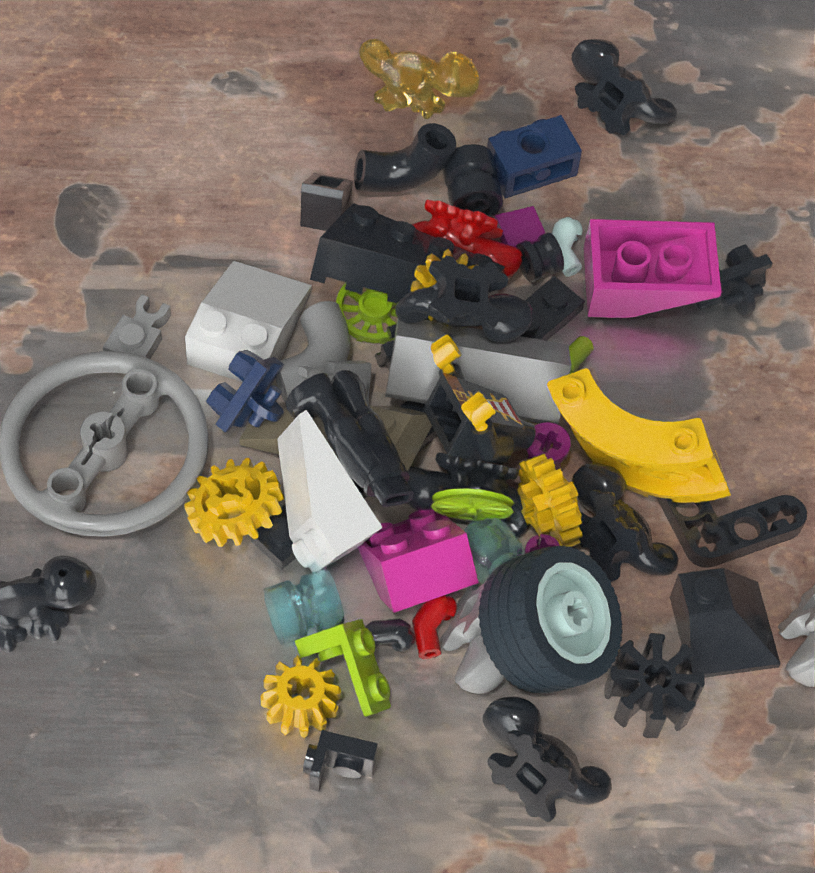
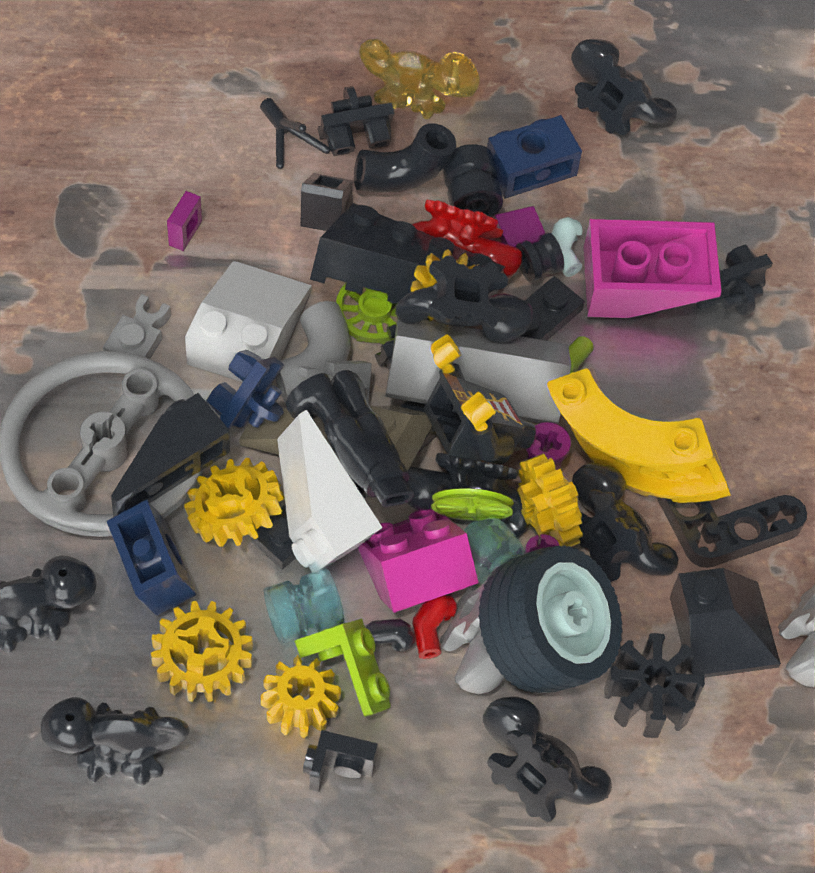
none -> black animal [40,697,190,786]
none -> dark blue brick [106,500,197,616]
none -> black slope [111,393,230,517]
none -> yellow gear [151,601,253,702]
none -> magenta tile [167,191,202,251]
none -> black plant [260,98,331,169]
none -> black hips [317,86,395,156]

